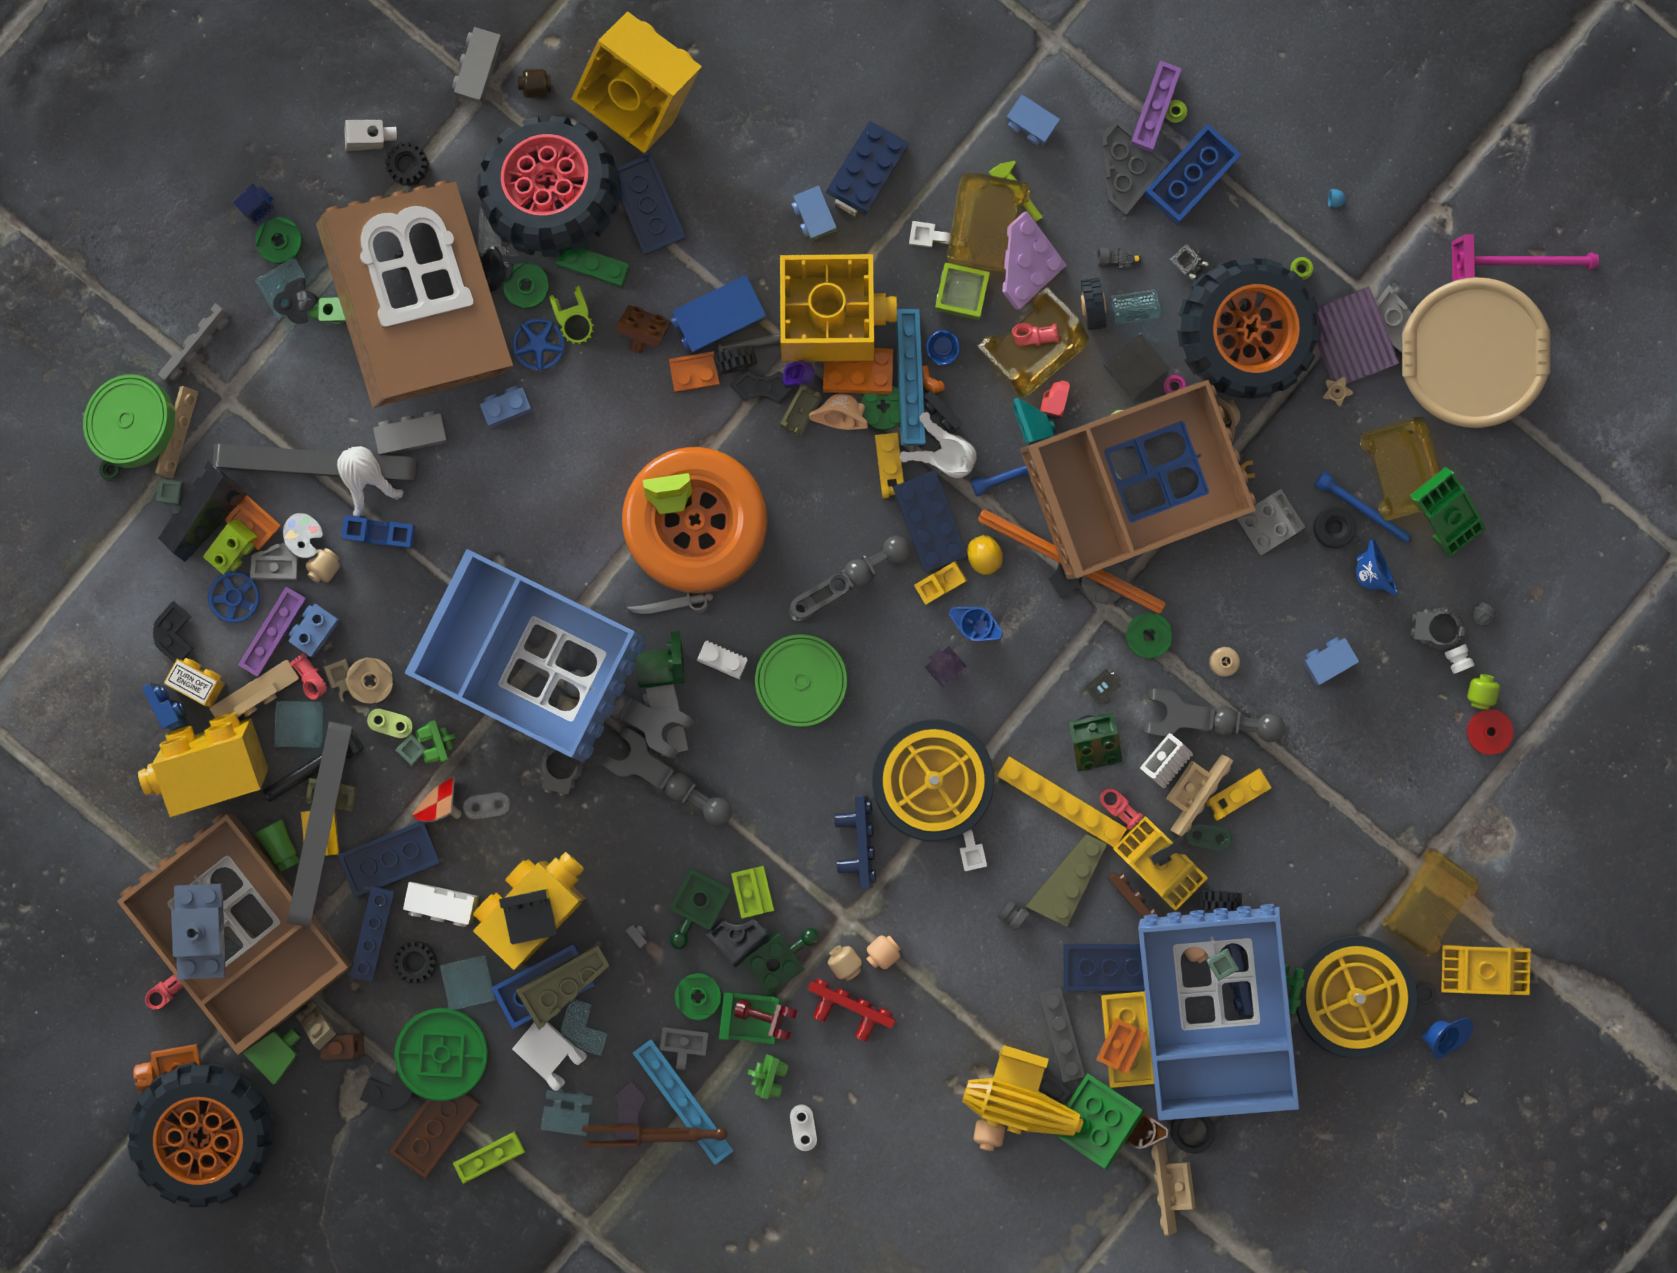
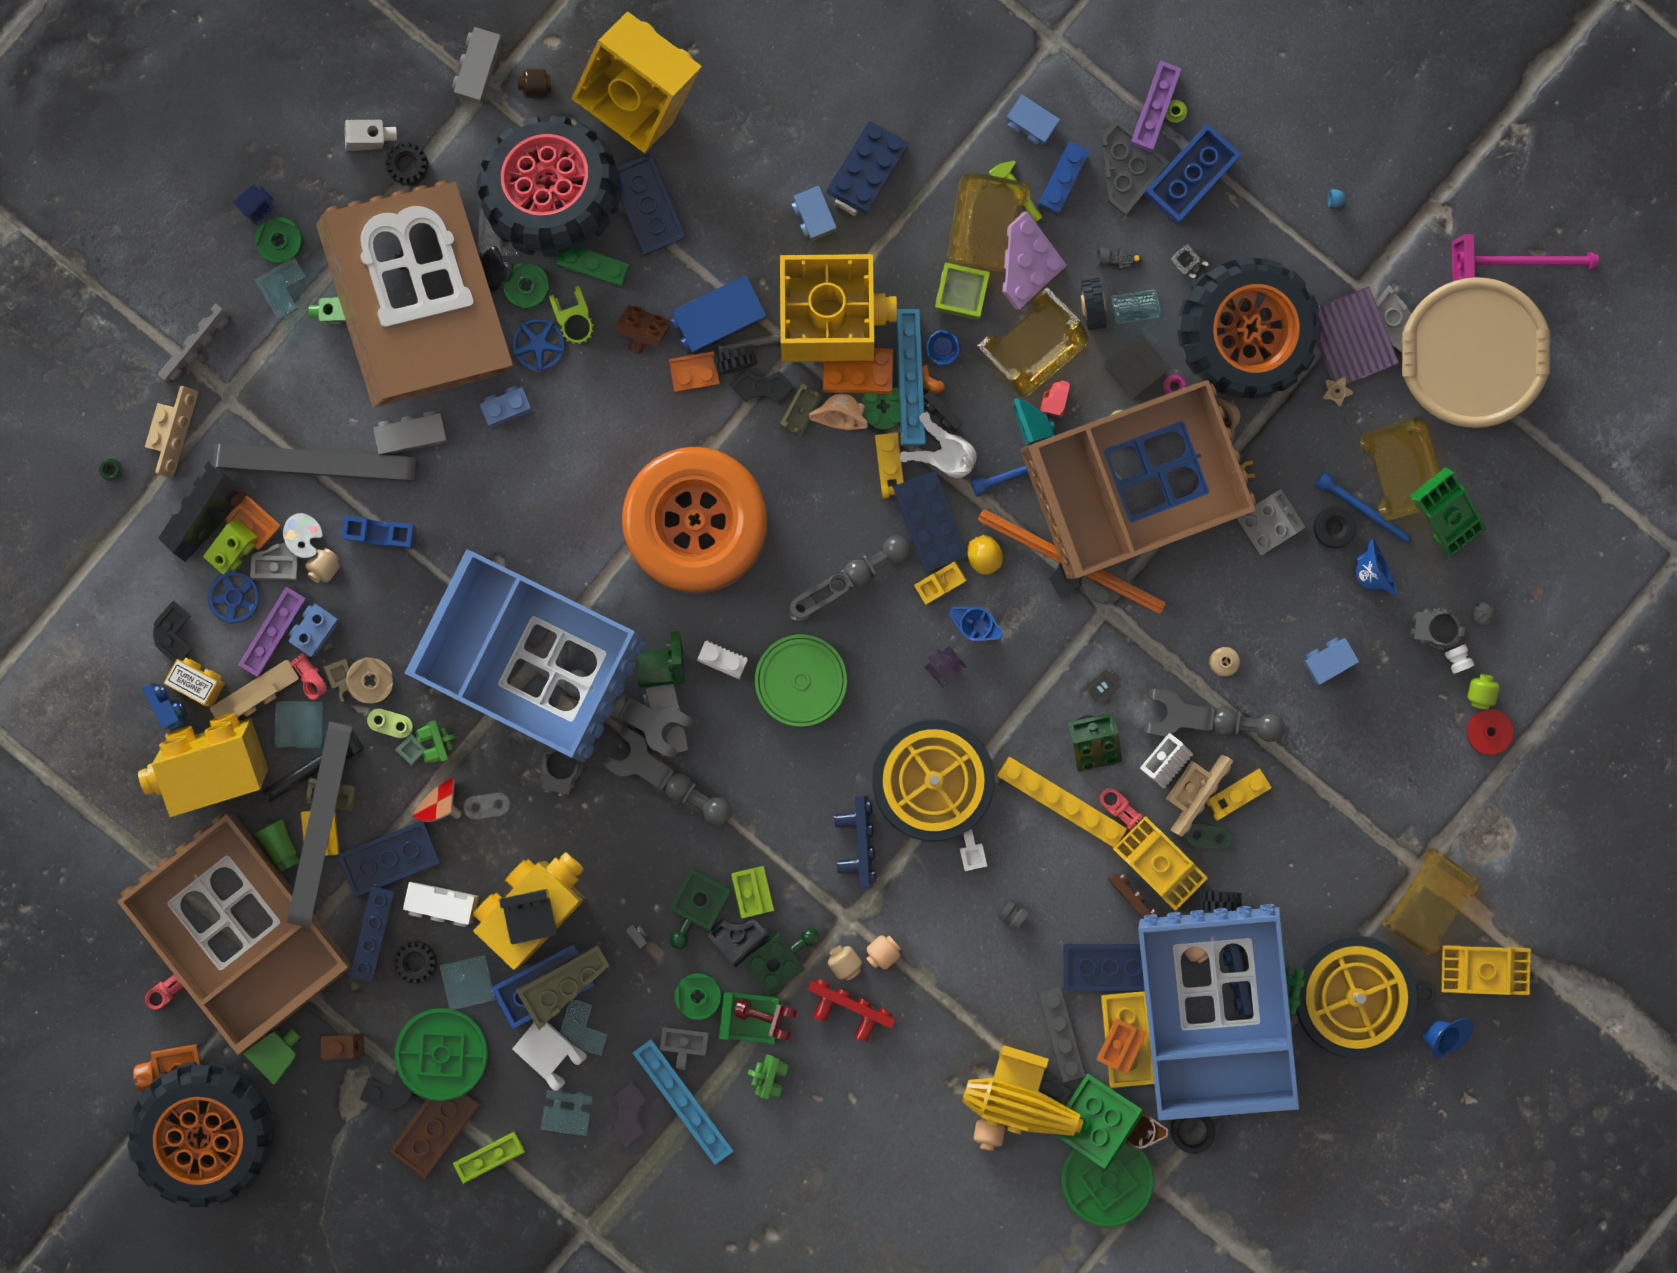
bright green brick [83,374,175,468] -> none
sand green tile [156,478,183,505] -> none
sand blue brick [171,883,226,980] -> none
black plate [273,278,319,324] -> none
dark tan plate [295,999,336,1050] -> none
white hair [337,446,404,517] -> none
reddish brown piece [582,1125,727,1148] -> none
light grey sword [627,592,713,614] -> none
lime slope [643,473,692,514] -> none
dark purple plate [783,360,815,387] -> none
white plate [790,1104,817,1151] -> none
white plate [909,221,950,248] -> none
coral connector [1012,323,1060,346] -> none
olive wing [1025,834,1107,927] -> none
green plate [1125,613,1172,659] -> none
black plate [1148,837,1191,866] -> none
tan bracket [1151,1140,1196,1236] -> none
sand green tile [1207,948,1239,981] -> none
lime plate [1290,257,1313,280] -> none
none -> blue arch [1037,141,1090,217]
none -> green plate [1061,1143,1154,1227]

